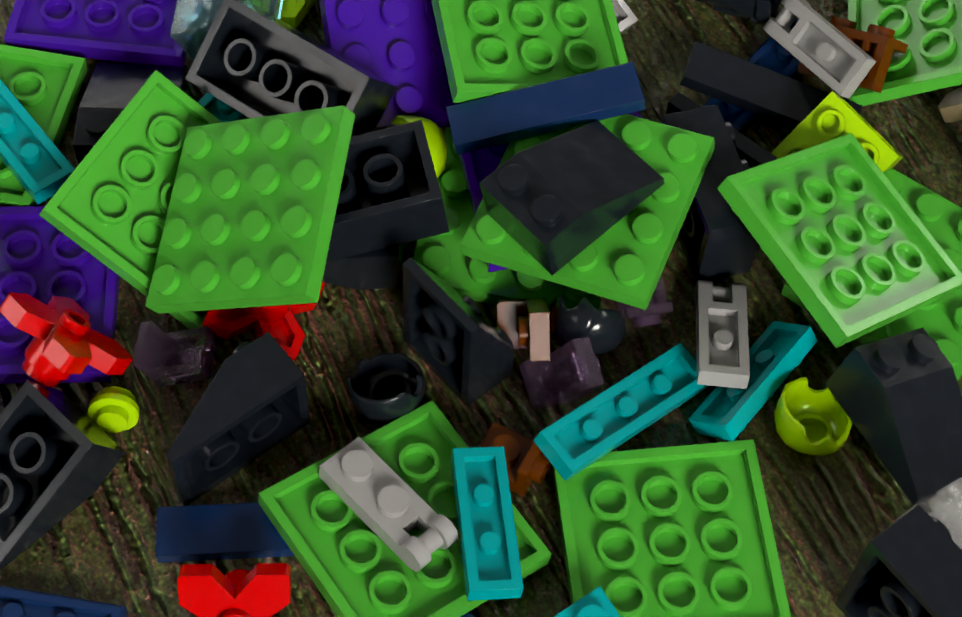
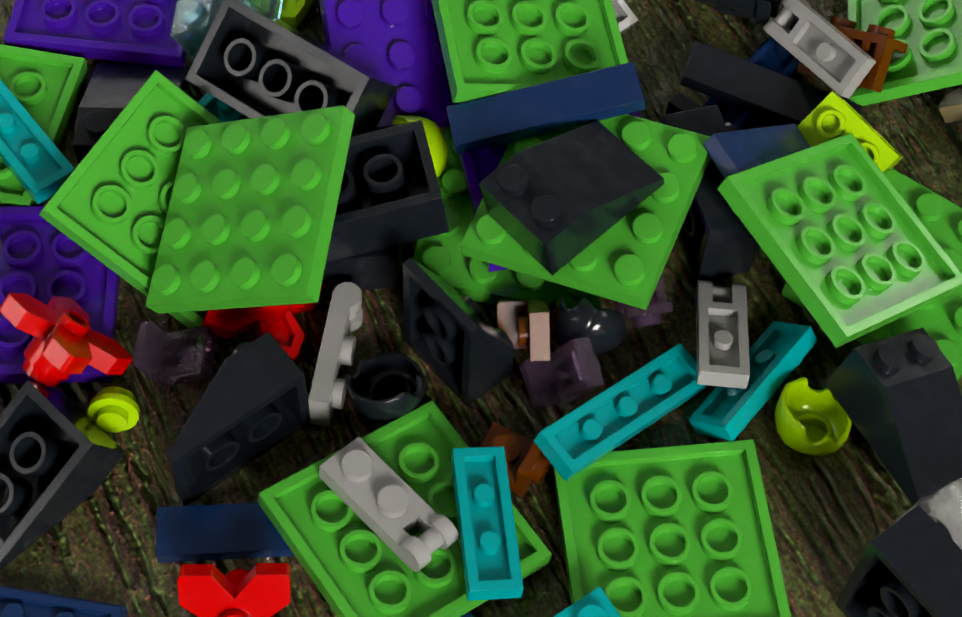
none -> light grey plate [308,282,363,427]
none -> dark blue tile [703,124,810,179]

